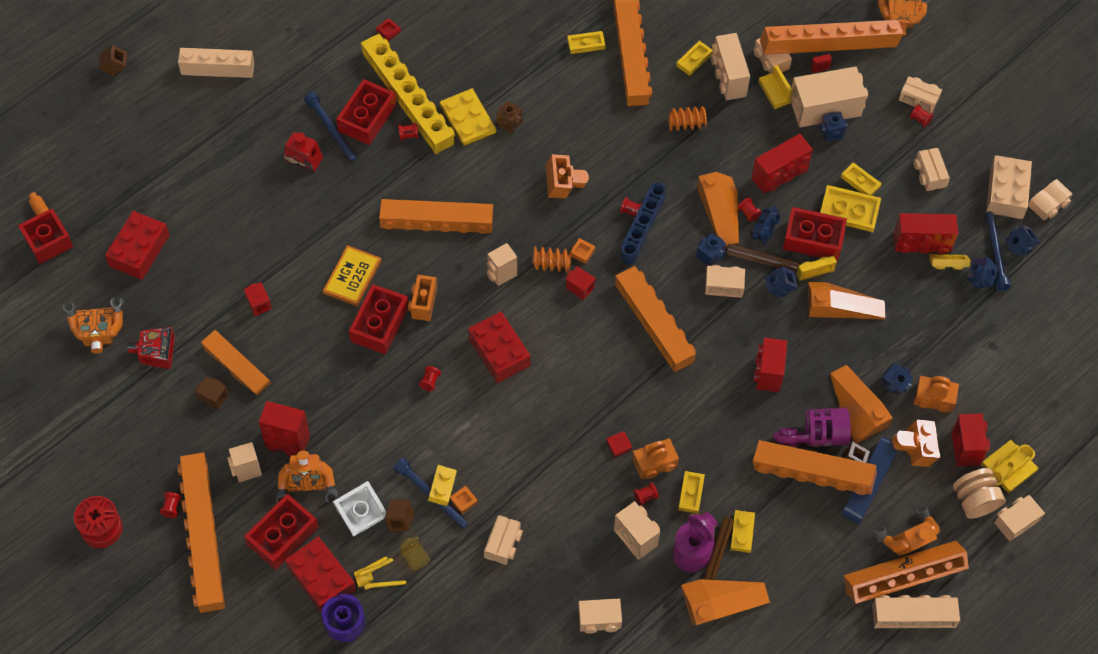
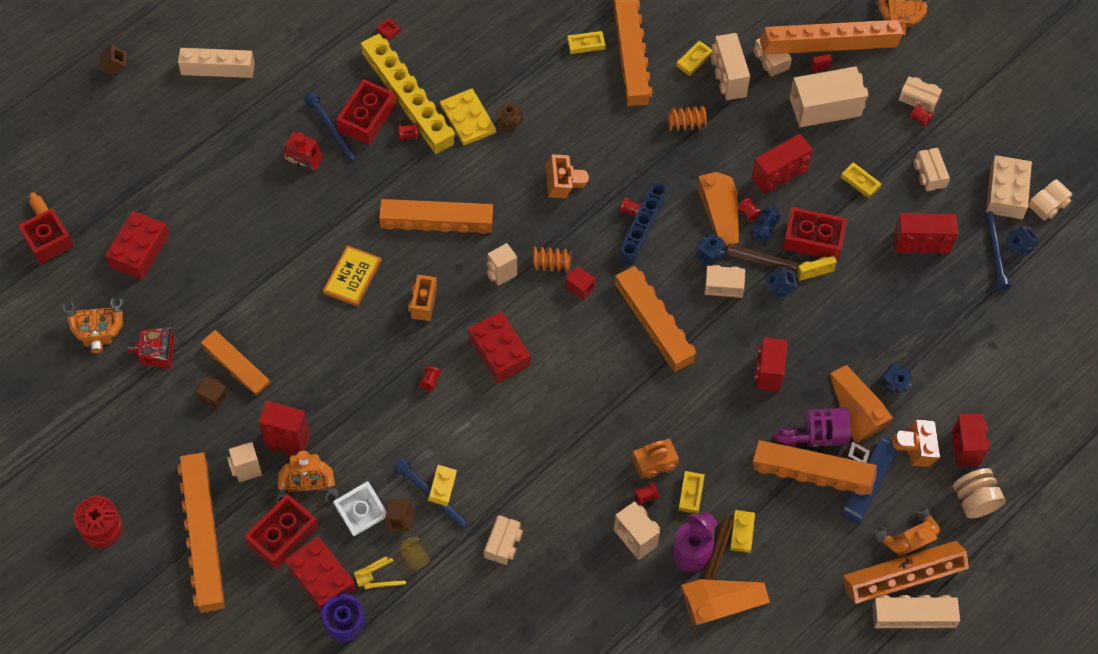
red bush [159,492,182,518] -> none
red brick [243,282,272,316] -> none
red brick [349,284,408,355] -> none
orange tile [450,486,478,514] -> none
orange tile [570,238,595,264] -> none
light nougat brick [578,599,622,634] -> none
red tile [606,431,633,458] -> none
yellow panel [758,65,793,109] -> none
orange wedge [808,282,885,319] -> none
dark blue brick [820,112,847,142] -> none
yellow plate [820,185,881,232] -> none
orange brick [914,375,959,413] -> none
yellow plate [929,254,970,270] -> none
dark blue brick [967,257,998,288] -> none
yellow piece [981,440,1039,494] -> none
light nougat brick [995,495,1045,541] -> none

